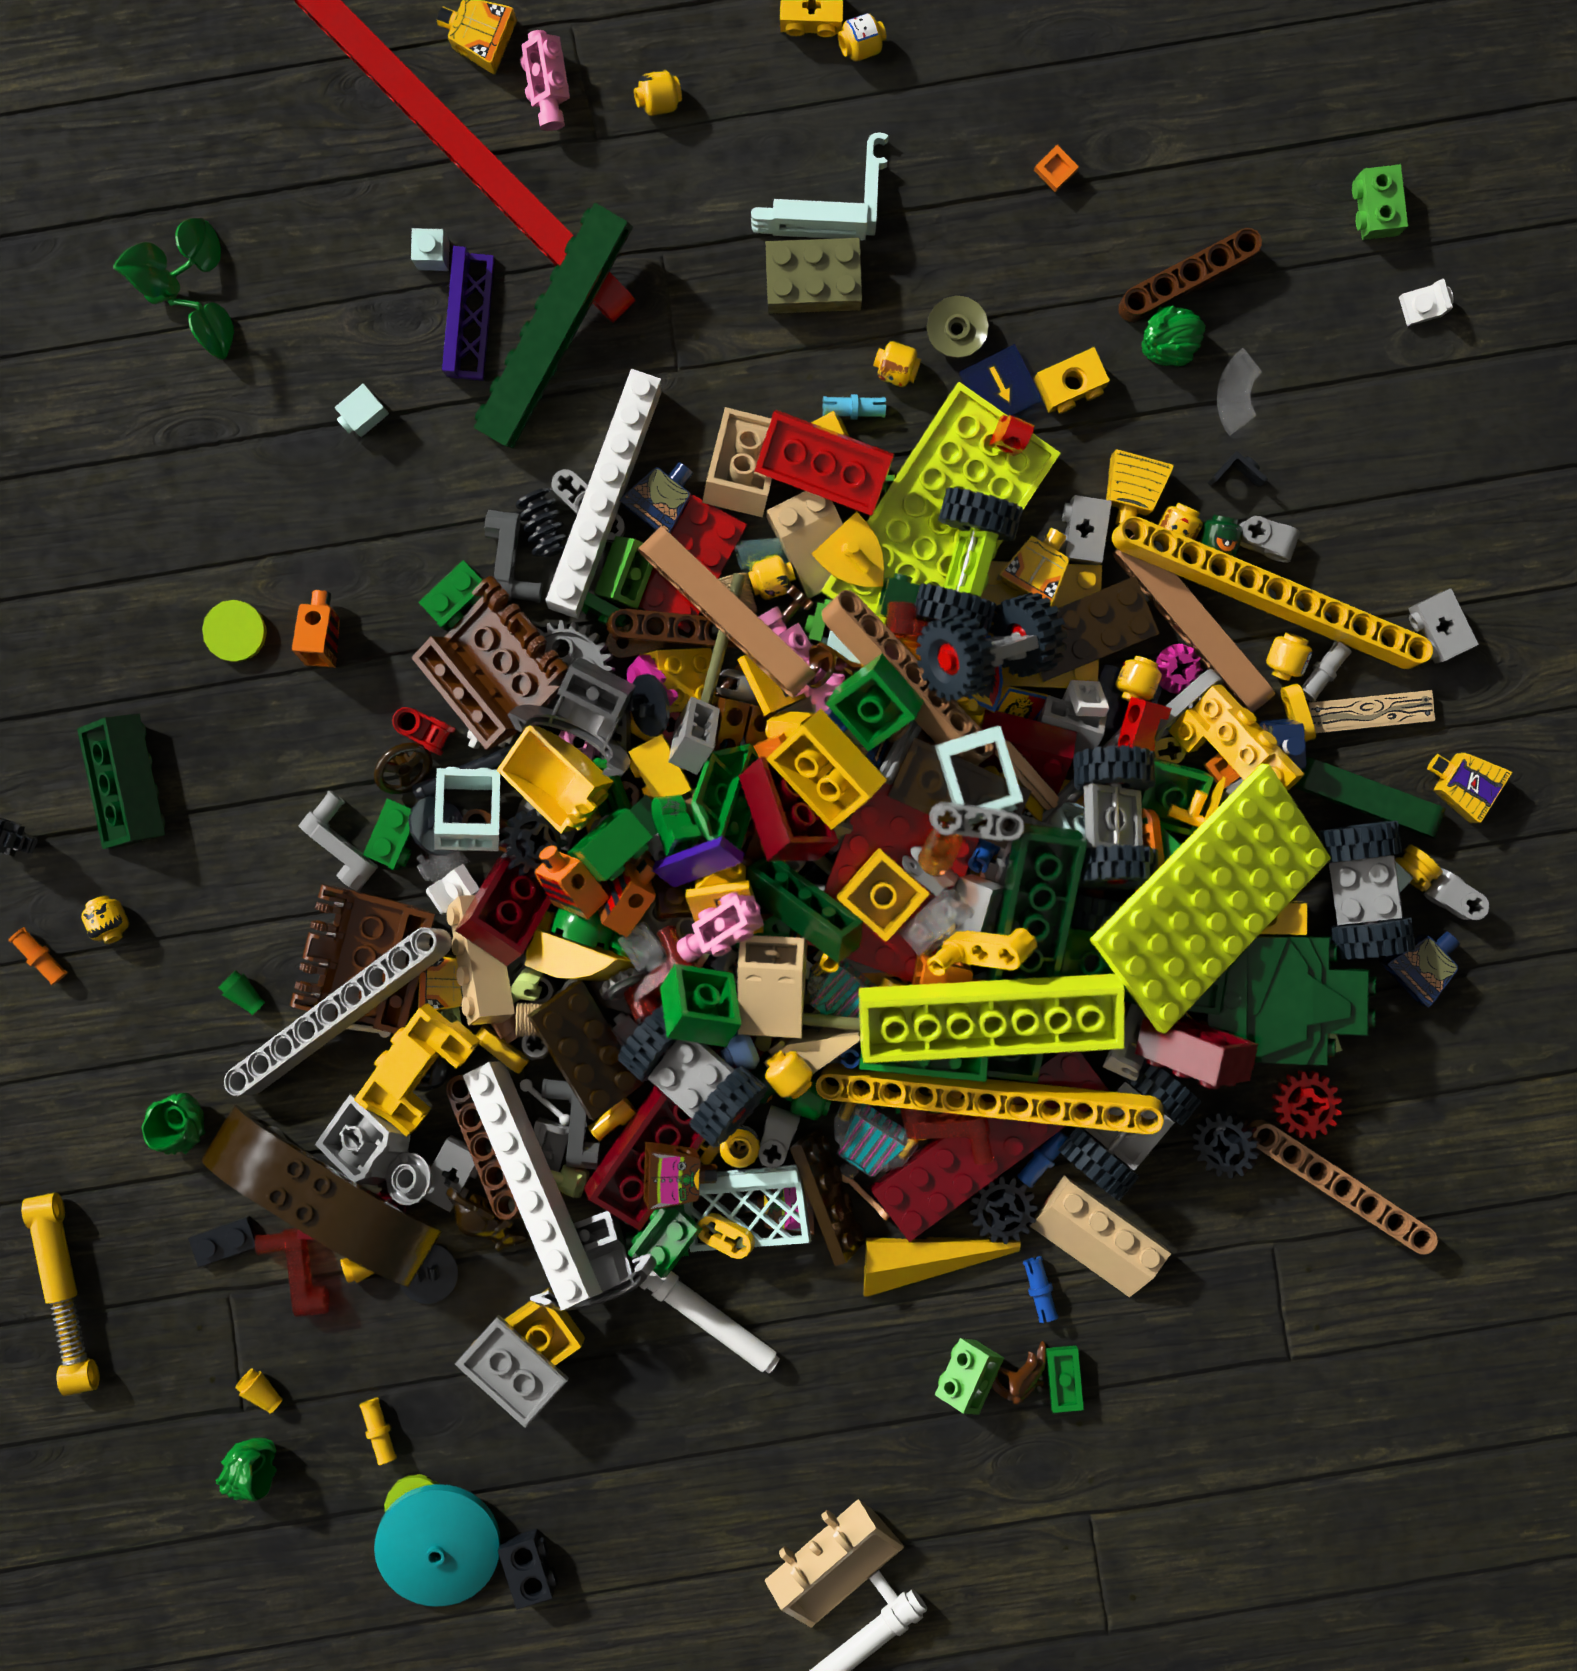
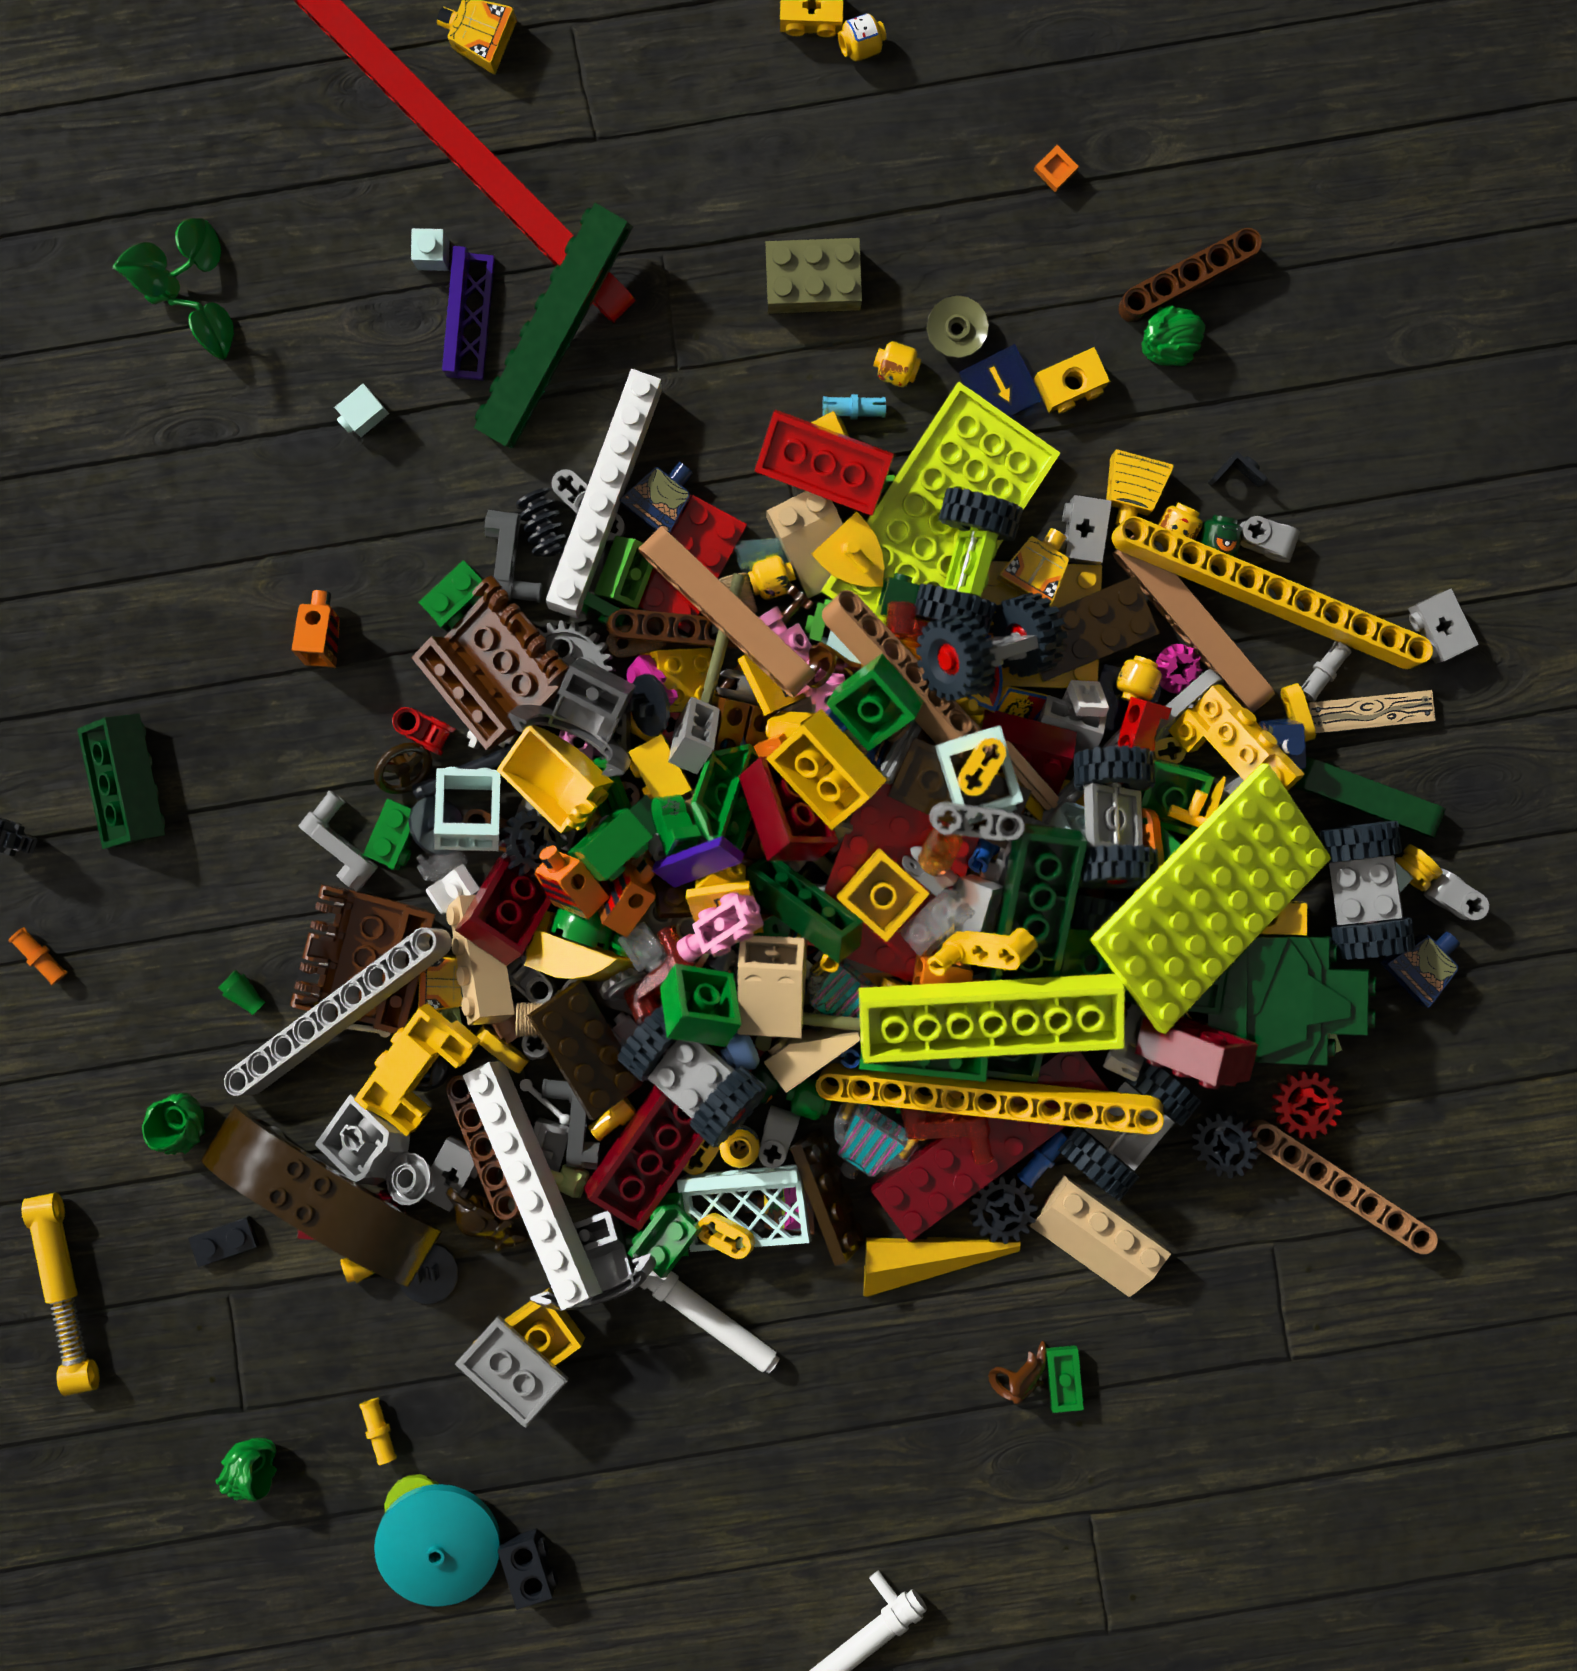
yellow head [81,896,129,944] -> none
lime tile [202,600,267,662] -> none
yellow cone [235,1368,283,1414] -> none
clear red beam [255,1228,330,1317] -> none
yellowish green piece [511,967,543,1004] -> none
bright pink brick [520,30,570,131] -> none
yellow head [634,70,682,116] -> none
torso [643,1142,717,1210] -> none
tan slope [702,407,772,517] -> none
light aqua hinge [751,132,889,240] -> none
tan piece [764,1499,904,1628] -> none
yellow head [765,1051,813,1099] -> none
light nougat hinge [842,1171,890,1220] -> none
bright green brick [935,1338,1004,1414] -> none
red leg [989,415,1034,456] -> none
blue pin [1023,1256,1059,1323] -> none
orange plate [1203,753,1241,789] -> none
clear tile [1217,348,1262,436] -> none
yellow head [1266,632,1312,681] -> none
bright green brick [1352,164,1408,240] -> none
white bracket [1399,279,1453,327] -> none
torso [1427,753,1512,823] -> none
none -> yellow beam [958,738,1006,796]

